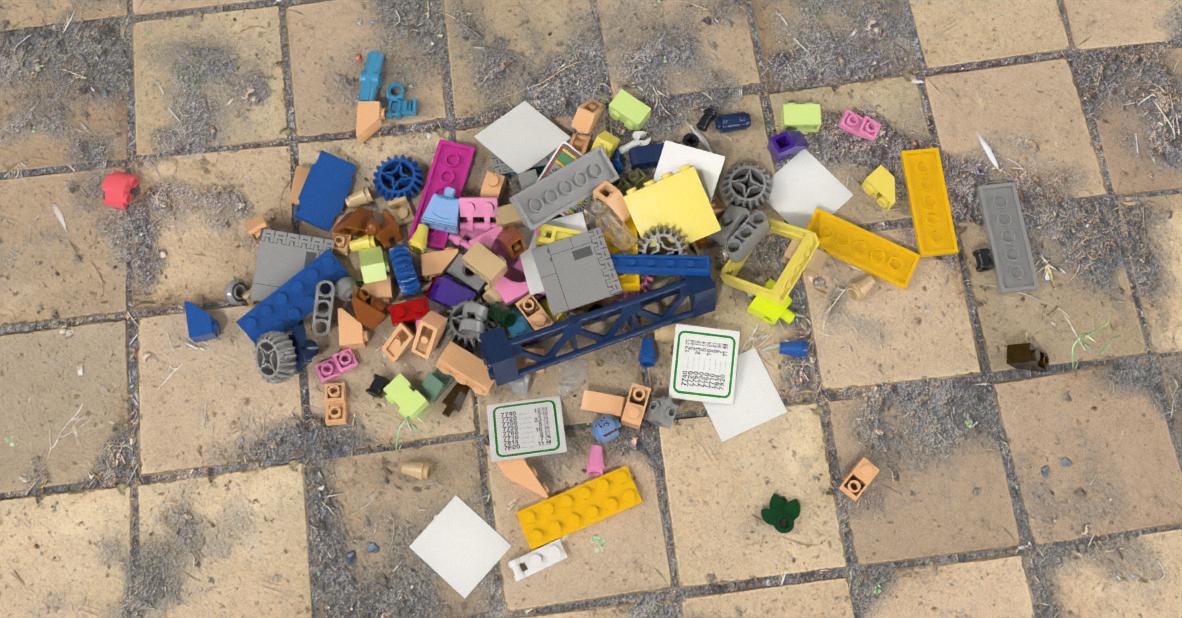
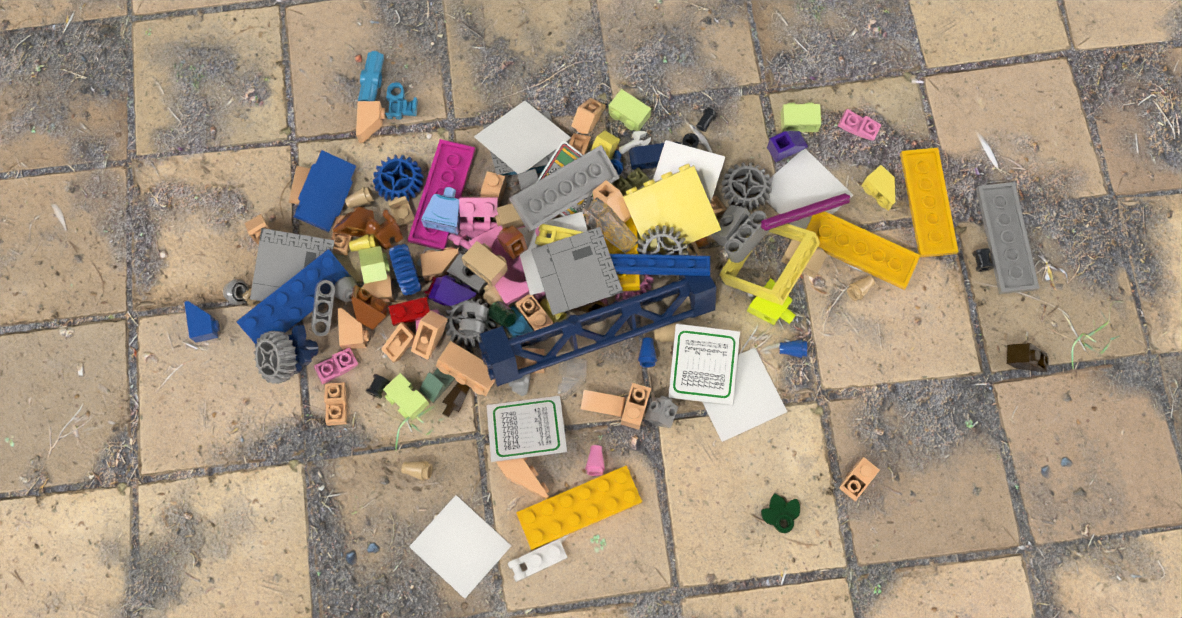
coral cylinder [102,170,138,210] -> none
light yellow cone [408,224,429,254] -> none
medium blue head [590,414,621,443] -> none
dark blue head [715,111,751,133] -> none
none -> magenta axle [761,193,851,231]

